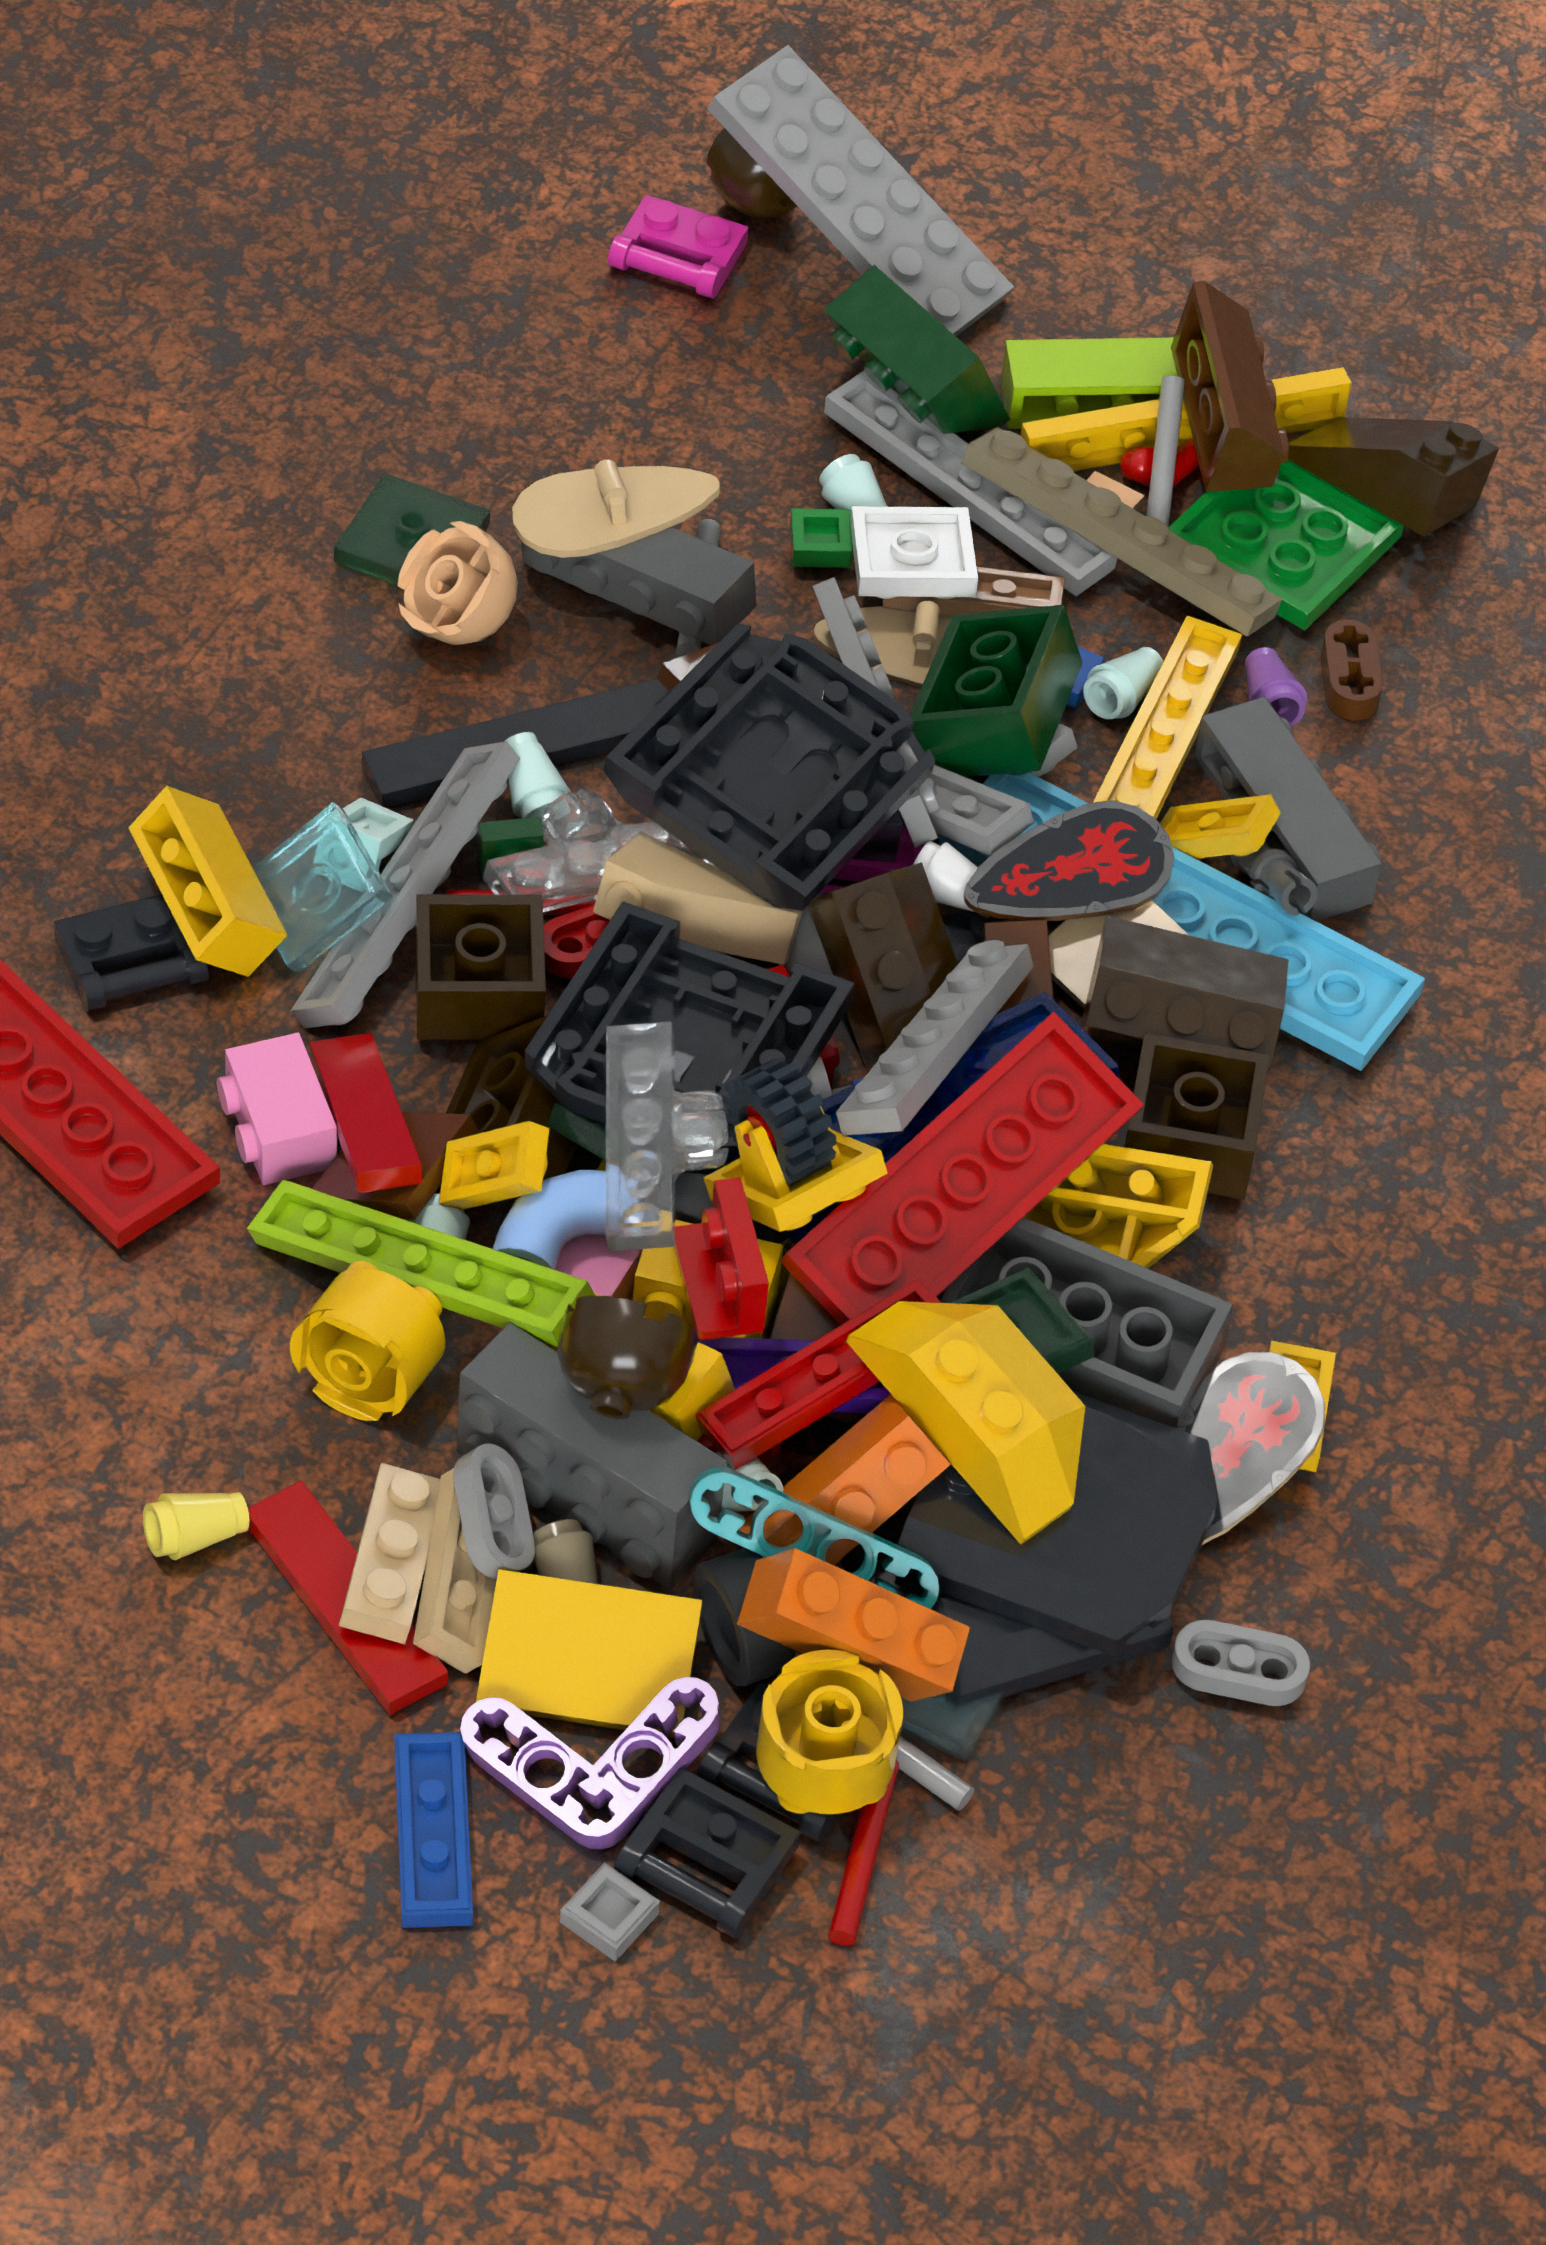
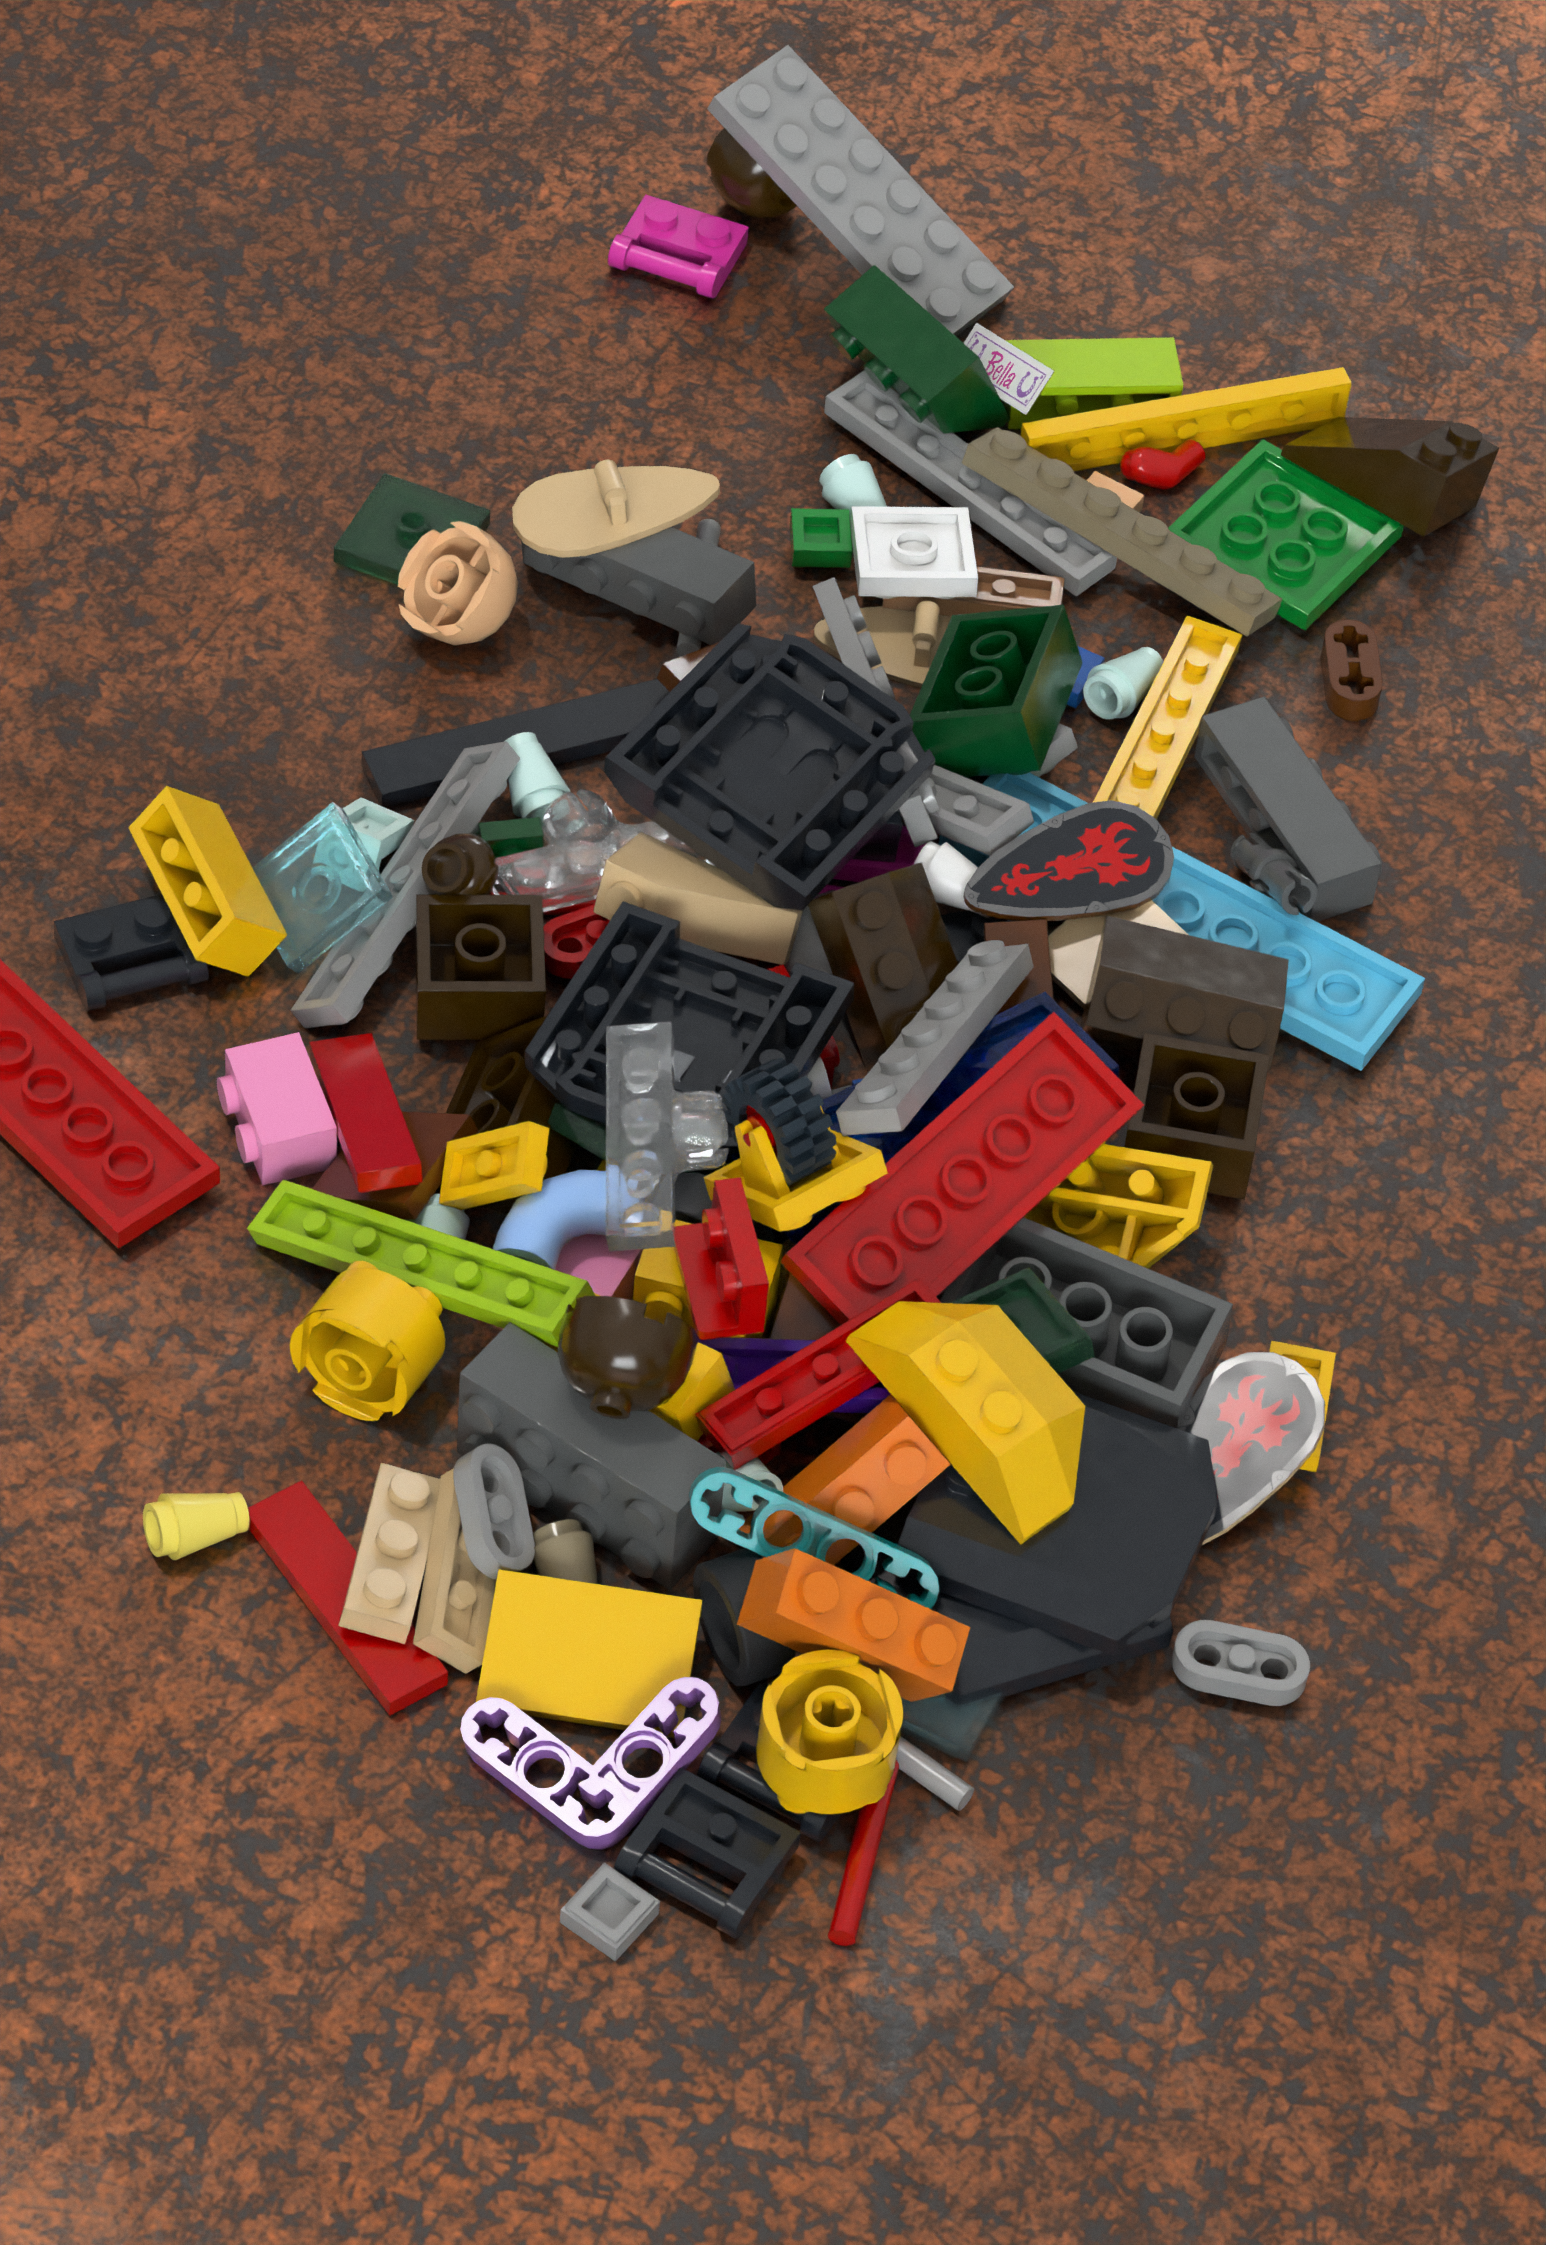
blue tile [394,1732,473,1928] -> none
light grey bar [1146,375,1185,527] -> none
yellow plate [1160,794,1281,860] -> none
reddish brown slope [1171,281,1289,492] -> none
medium lavender cone [1245,647,1307,727] -> none
none -> dark brown animal [422,833,499,895]
none -> white sticker [964,323,1054,415]

